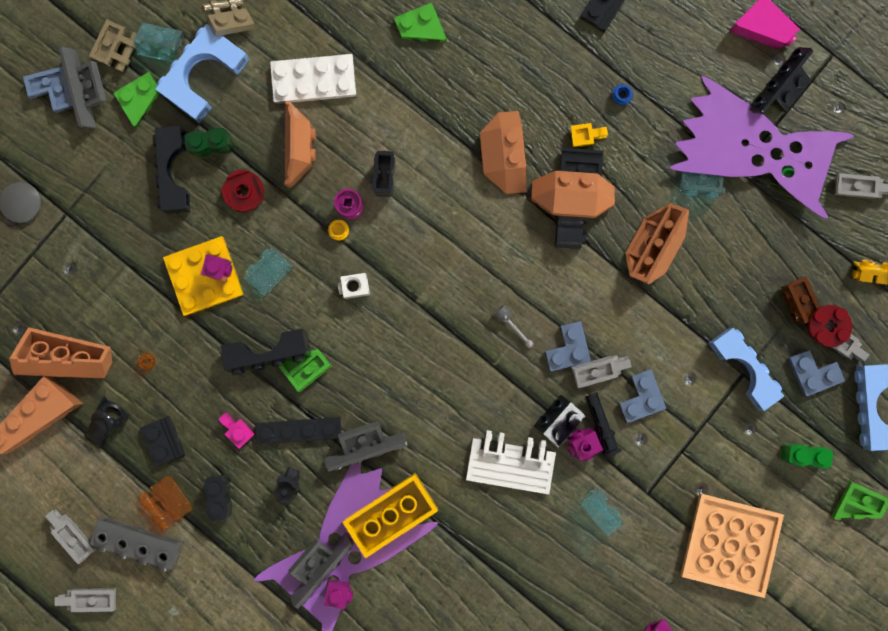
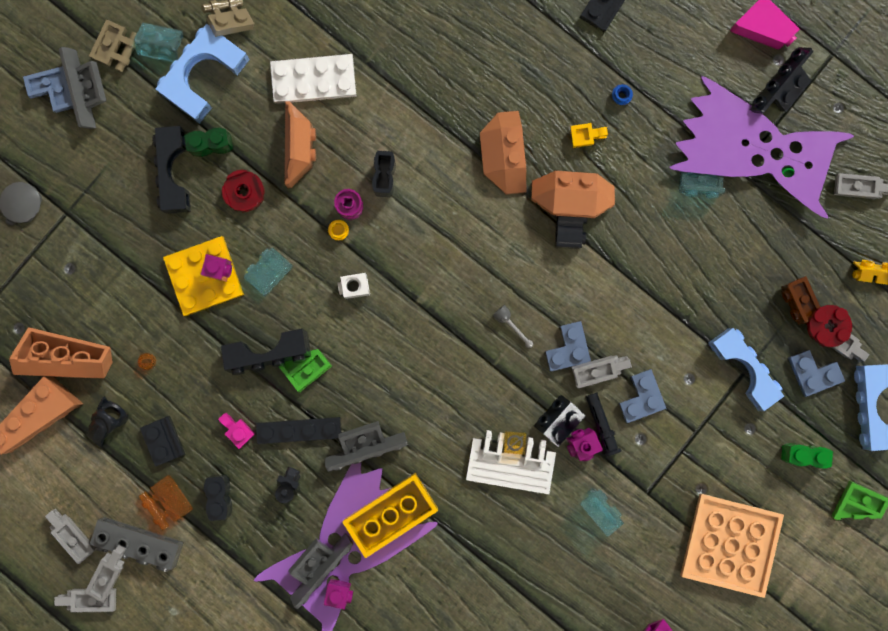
bright green wing [114,72,160,128] -> none
bright green wing [394,3,447,42] -> none
black plate [560,148,604,177] -> none
nougat wedge [625,203,689,284] -> none
none -> light grey hinge [85,545,126,603]
none -> clear yellow tile [503,431,526,455]

